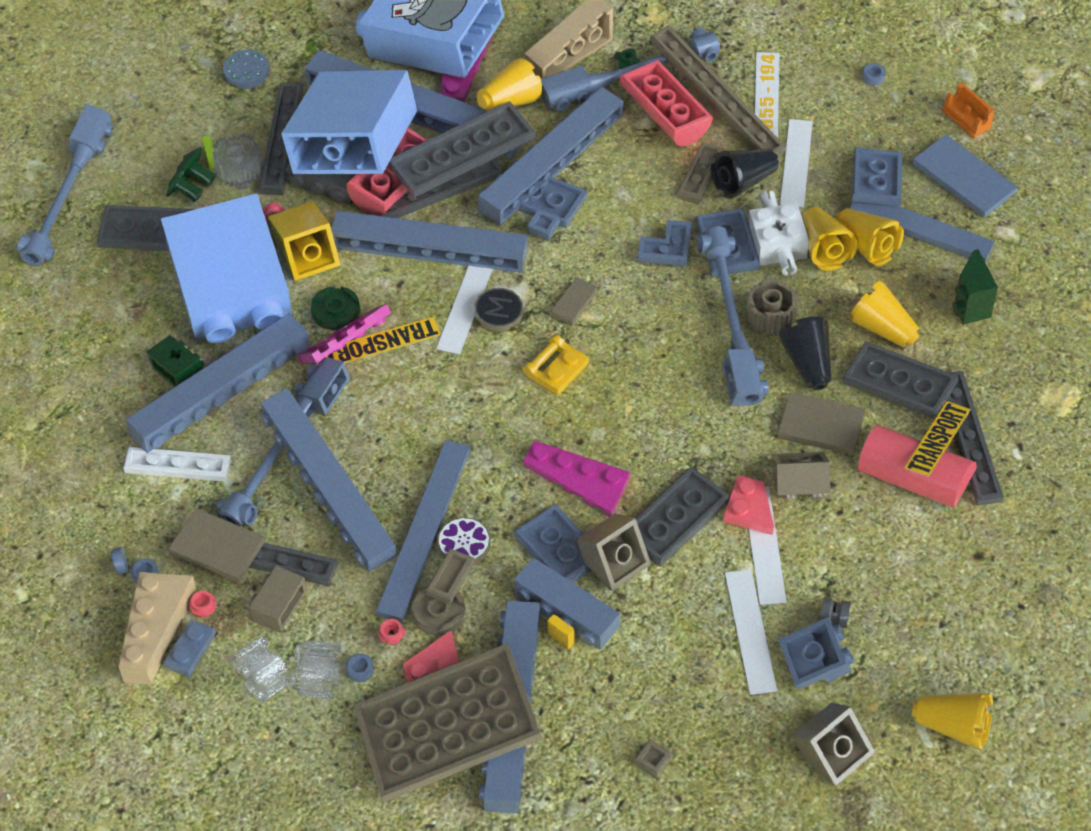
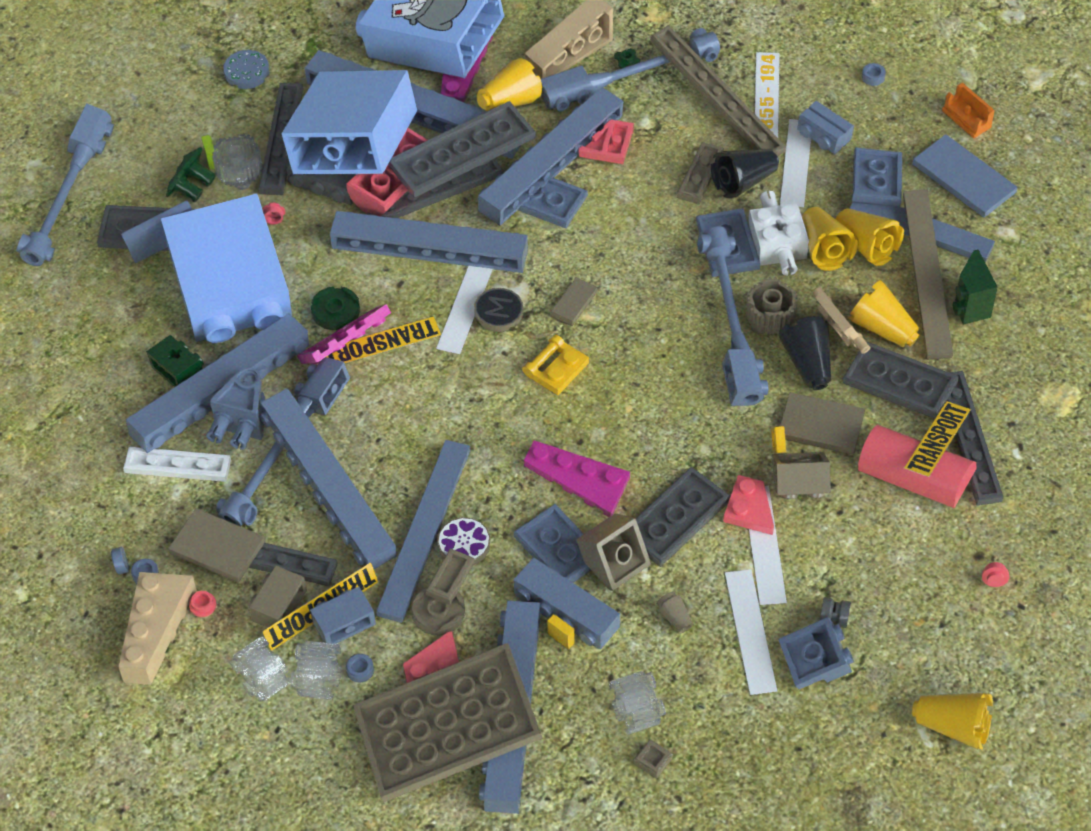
sand blue plate [164,619,216,677] -> none
yellow slope [268,201,340,281] -> none
coral plate [378,619,405,645] -> none
sand blue plate [527,209,560,240] -> none
coral brick [620,60,713,147] -> none
sand blue plate [638,220,692,266] -> none
dark tan slope [792,702,875,786] -> none
none -> sand blue tile [121,201,192,263]
none -> sand blue piece [206,367,265,450]
none -> sticker [262,562,378,651]
none -> sand blue brick [310,587,376,648]
none -> coral wing [579,119,634,164]
none -> clear brick [609,671,666,735]
none -> dark tan cone [657,591,693,633]
none -> yellow tile [771,425,786,453]
none -> sand blue brick [797,101,854,154]
none -> tan plate [813,287,870,354]
none -> dark tan tile [903,190,953,359]
none -> coral plate [982,562,1009,587]

